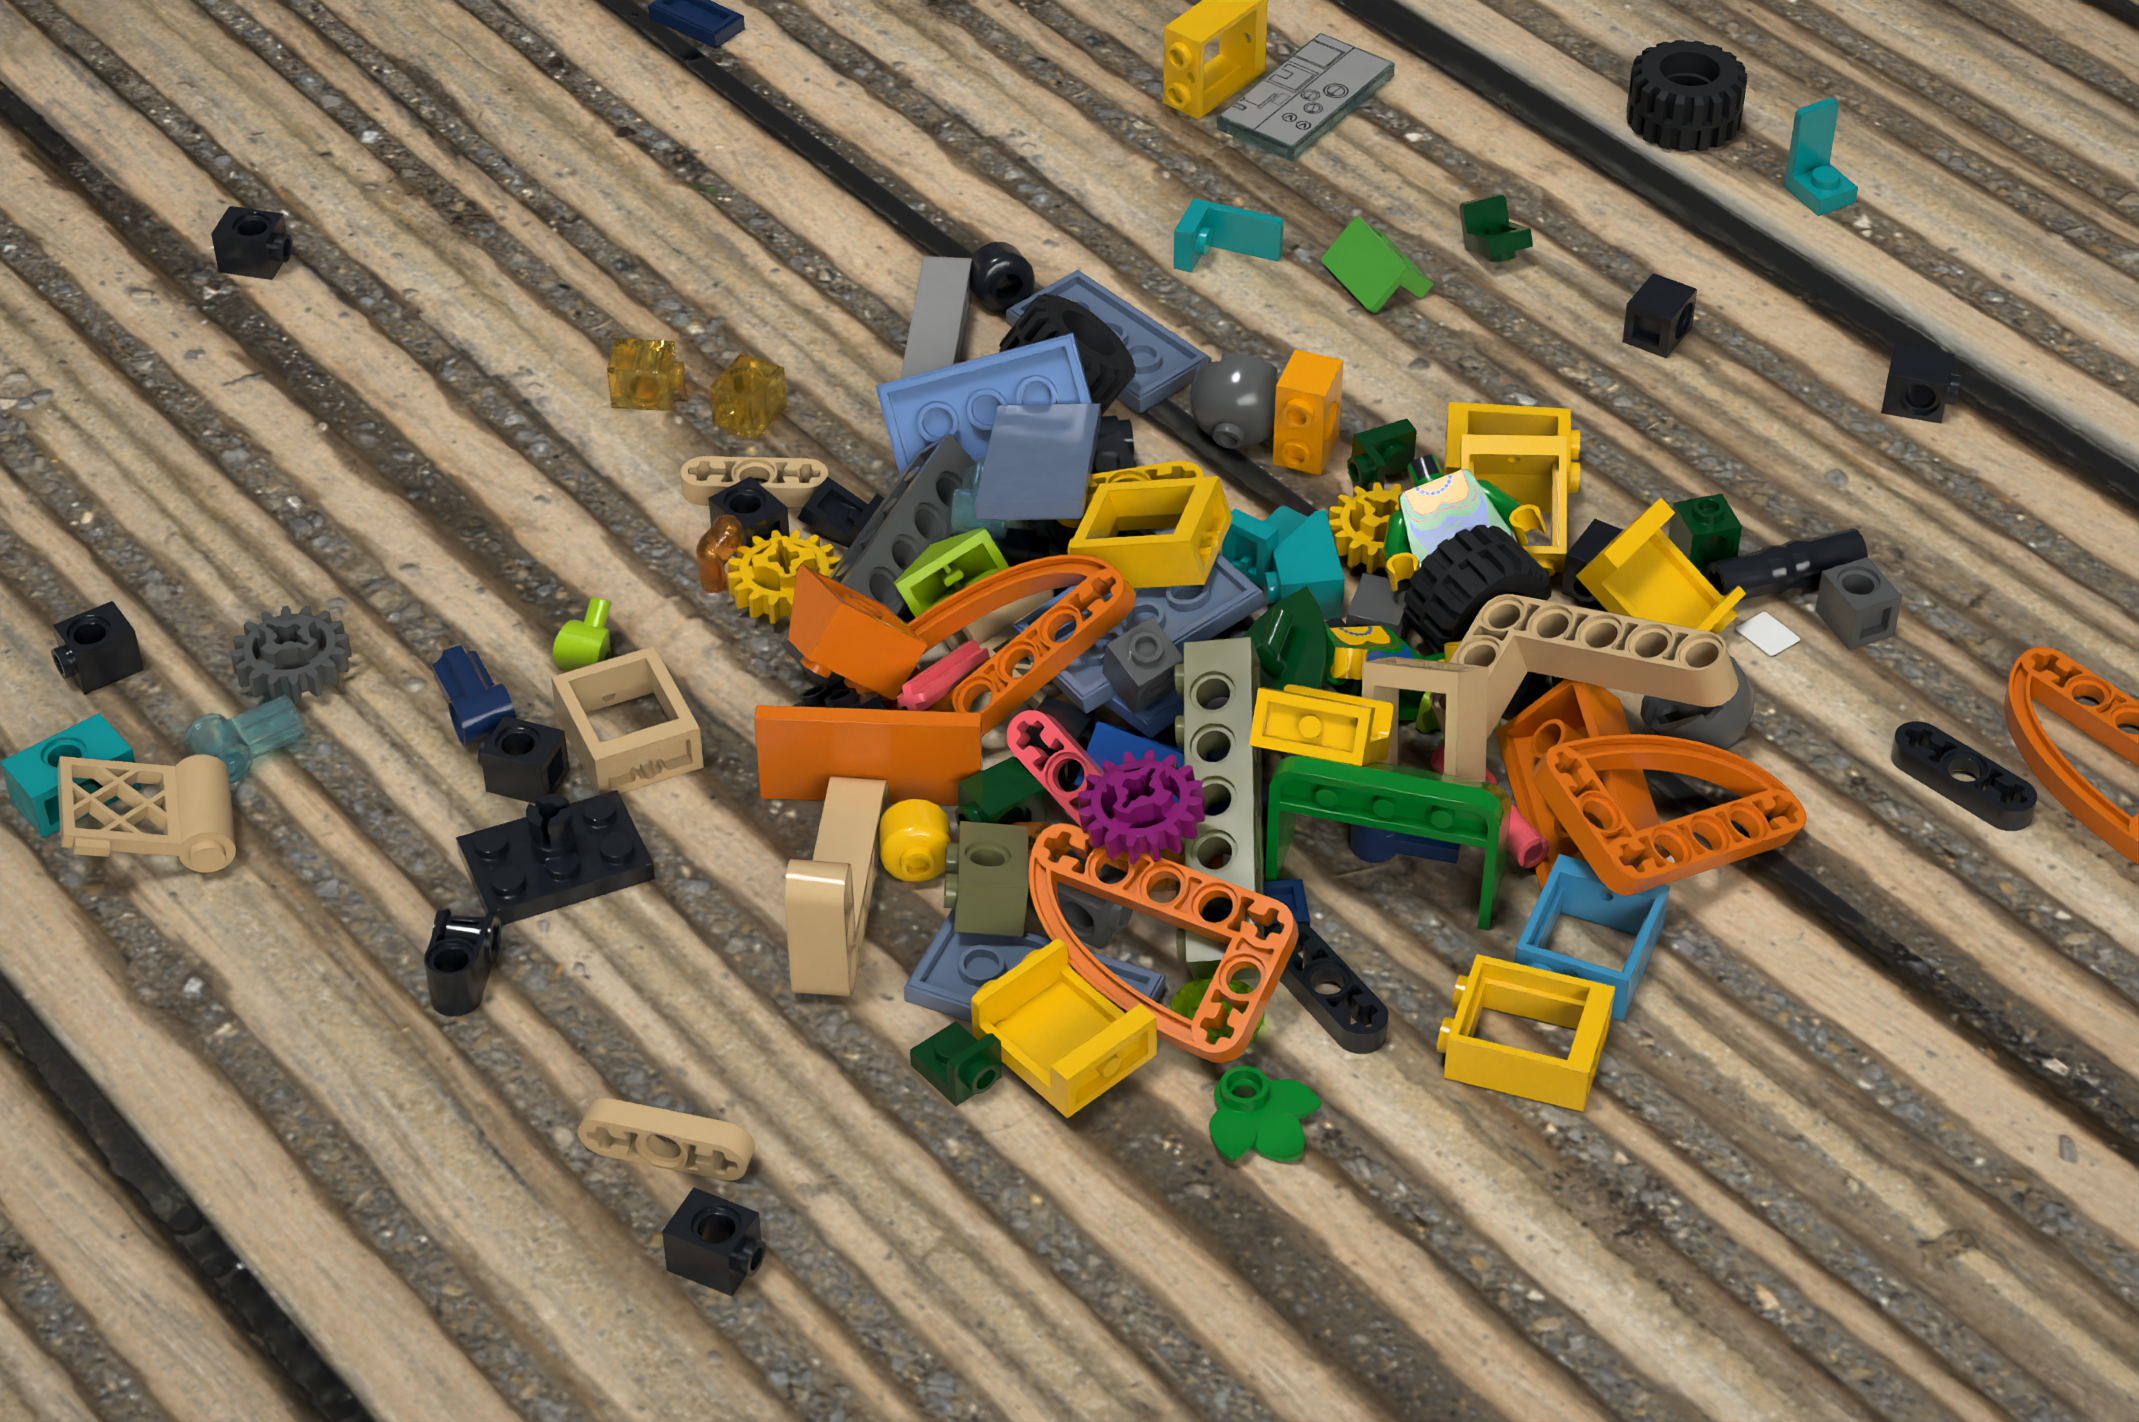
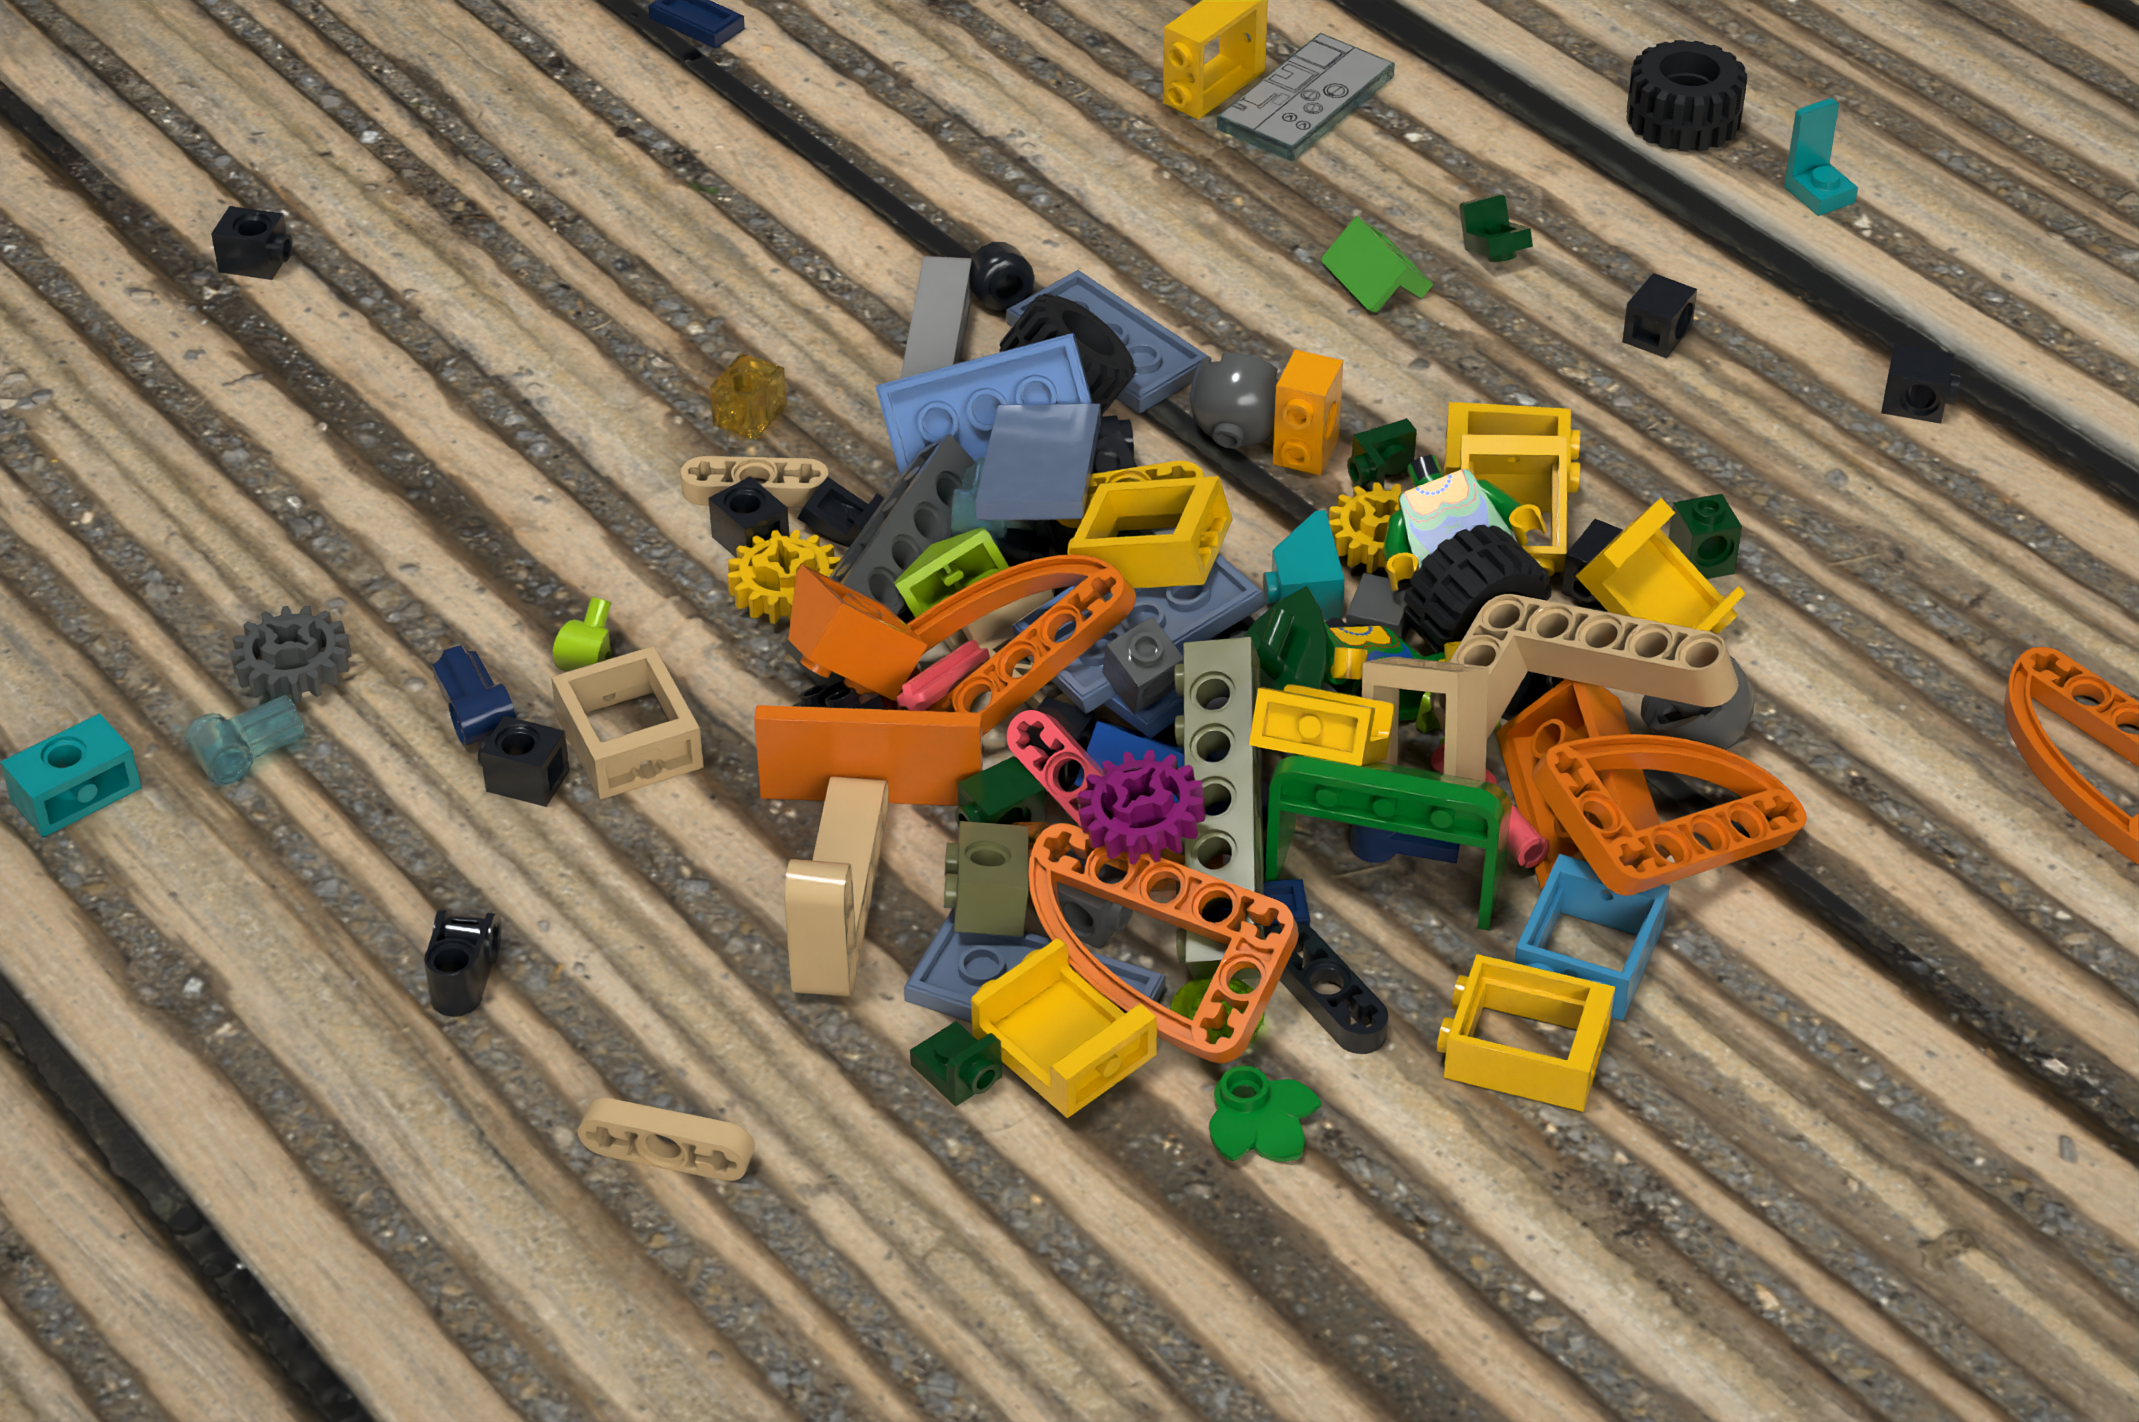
black brick [51,601,144,695] -> none
tan piece [57,754,236,873] -> none
black plate [456,790,655,926] -> none
clear yellow brick [607,338,685,411] -> none
black brick [662,1187,766,1296] -> none
clear orange arm [696,515,743,593] -> none
yellow head [877,799,953,882] -> none
teal bracket [1173,198,1284,273] -> none
teal bracket [1222,506,1308,587] -> none
black axle [1705,528,1868,601] -> none
white sticker [1736,612,1800,656] -> none
dark grey brick [1815,557,1902,650] -> none
black beam [1891,721,2037,831] -> none

